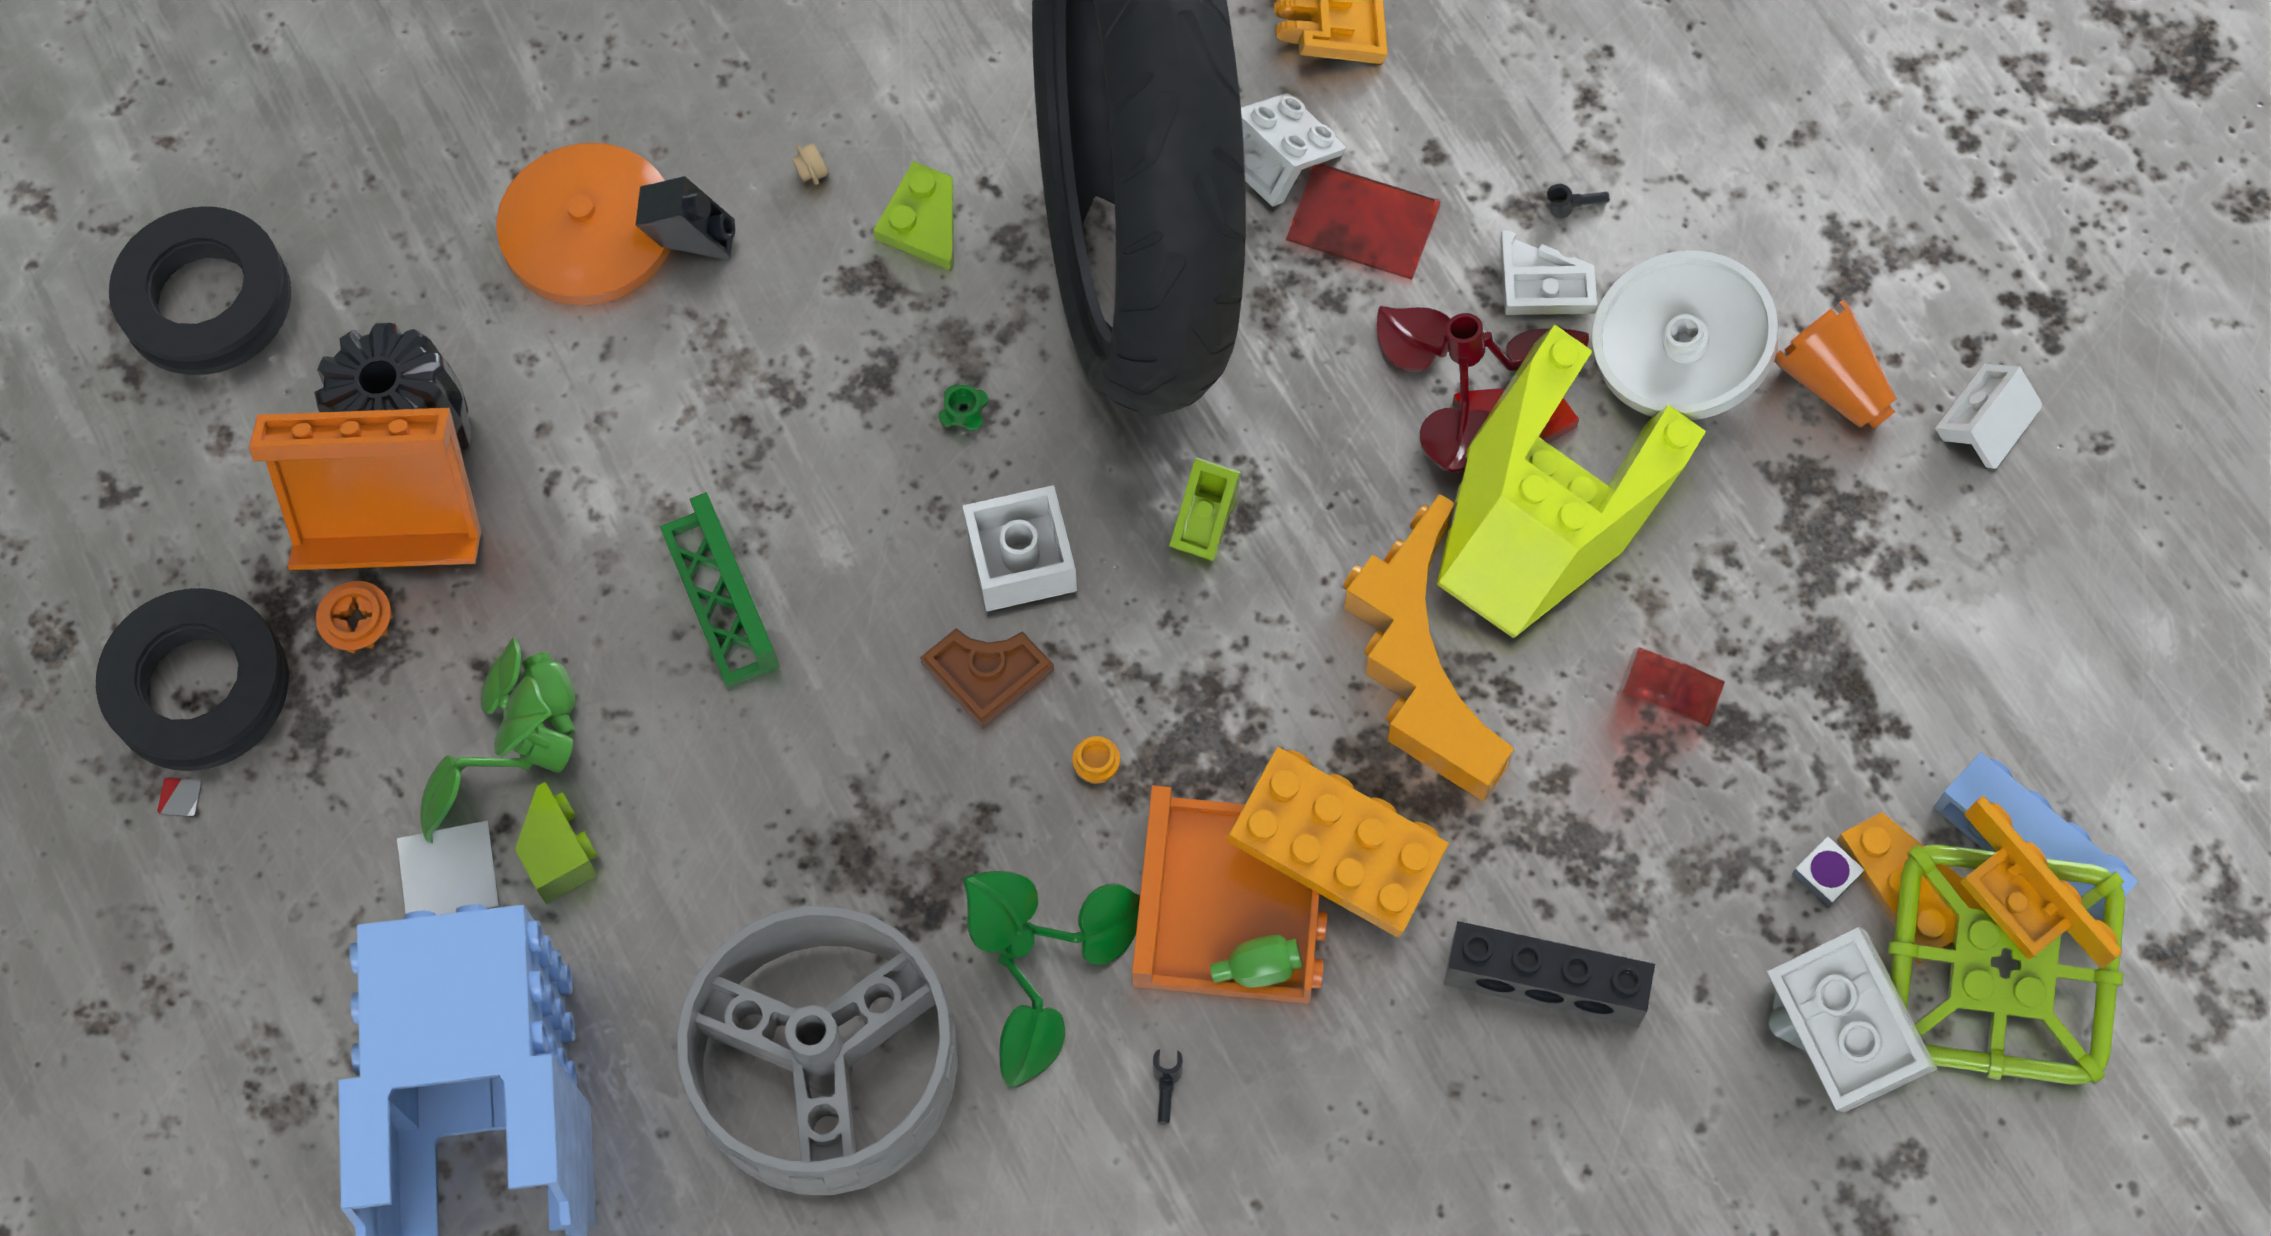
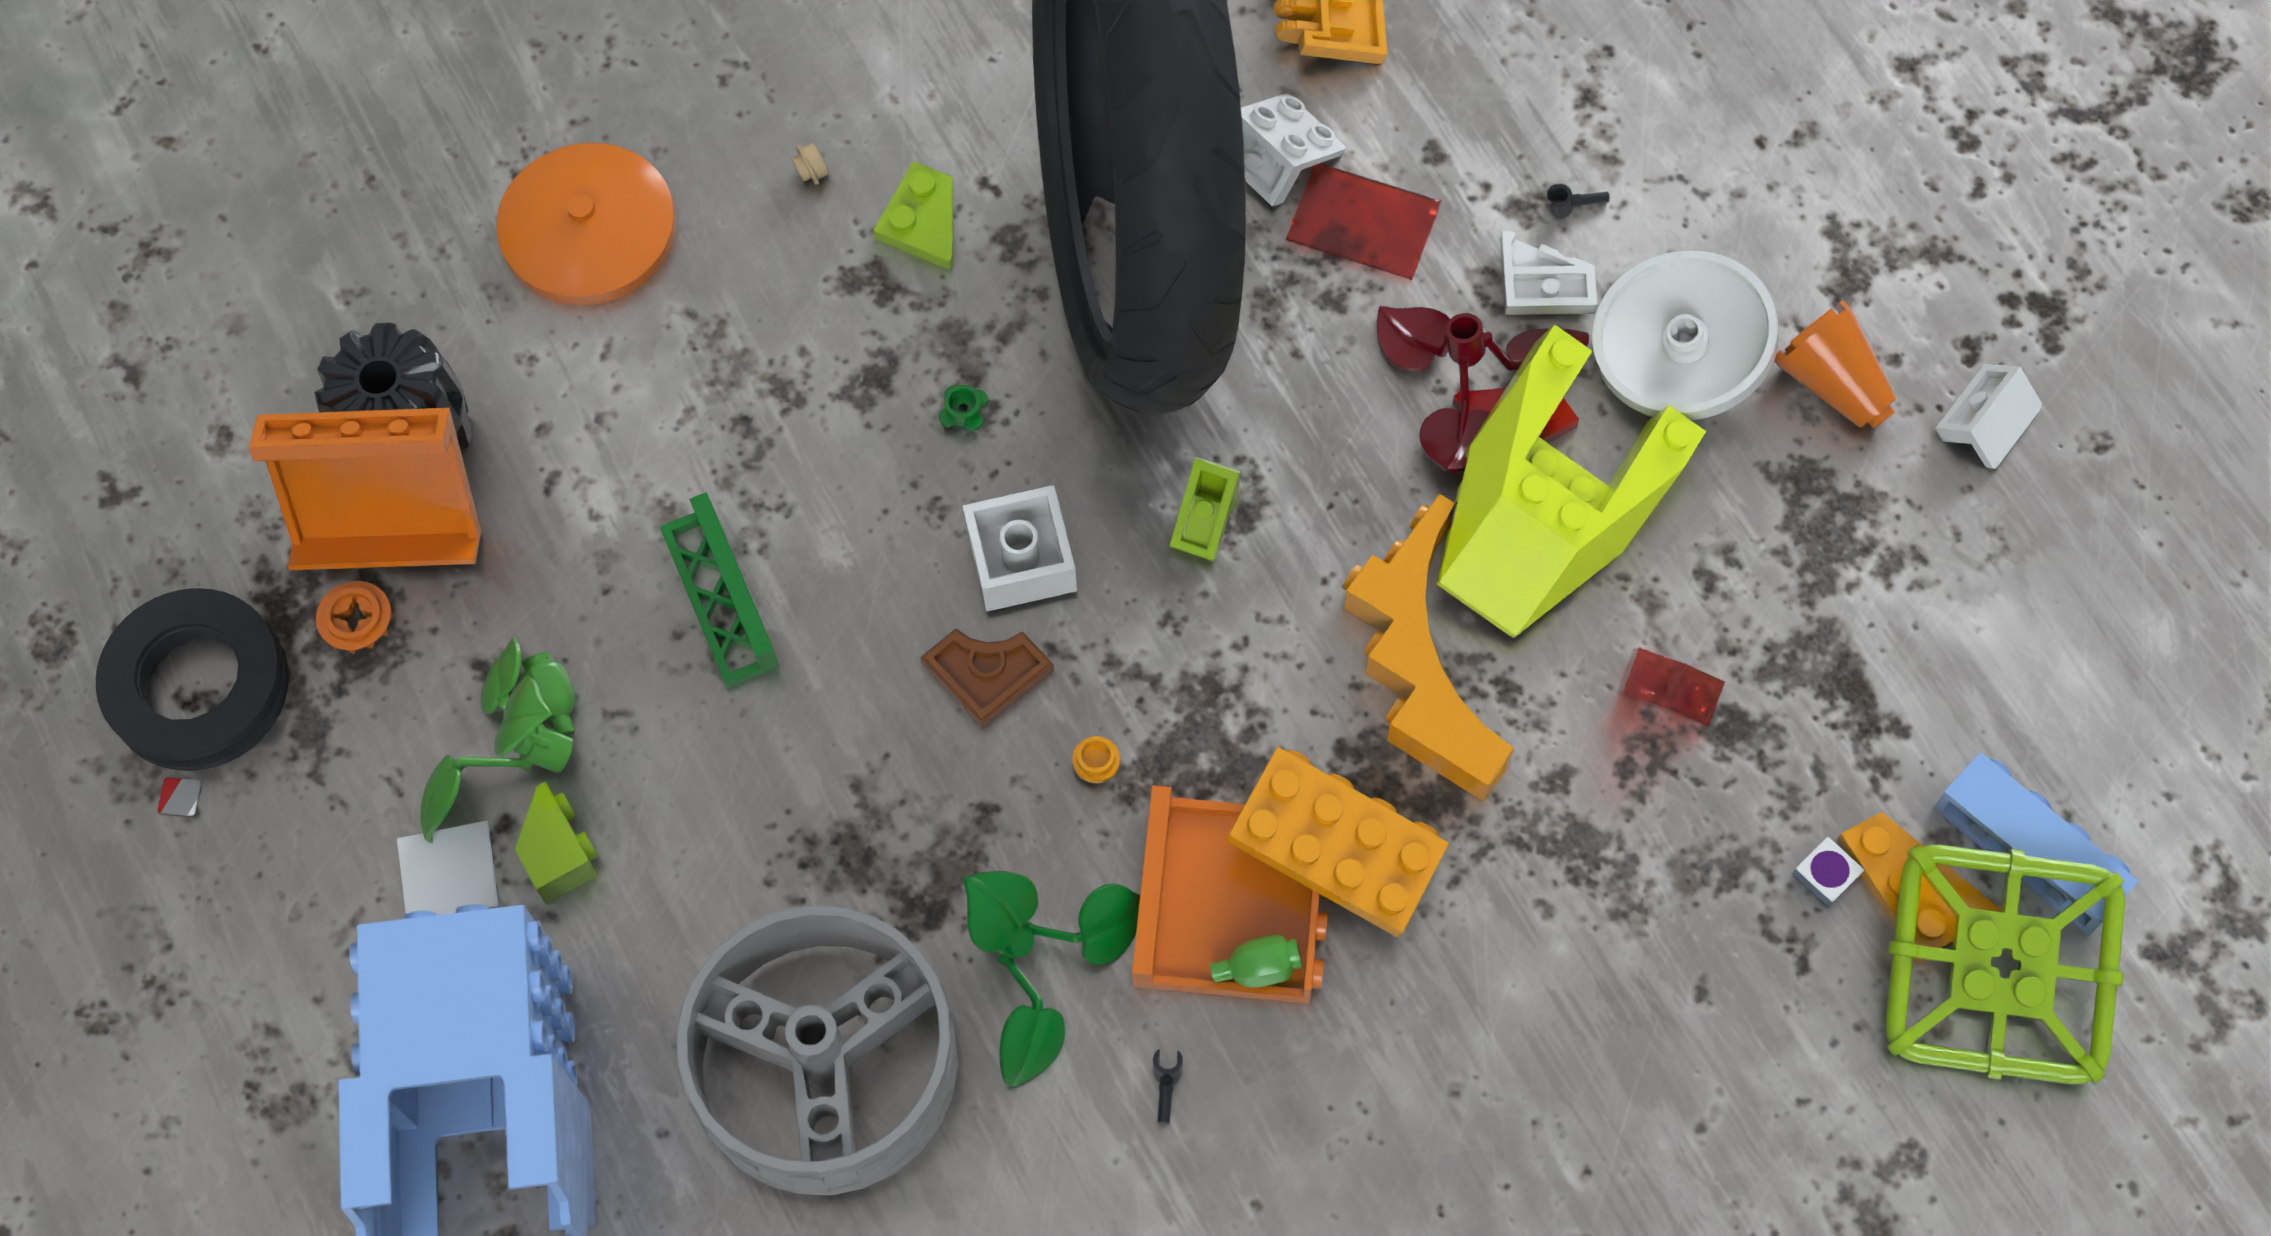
black tyre [109,206,291,375] -> none
black slope [635,176,735,259] -> none
black brick [1443,921,1655,1027] -> none
white piece [1767,927,1937,1112] -> none
light orange bracket [1960,796,2123,969] -> none

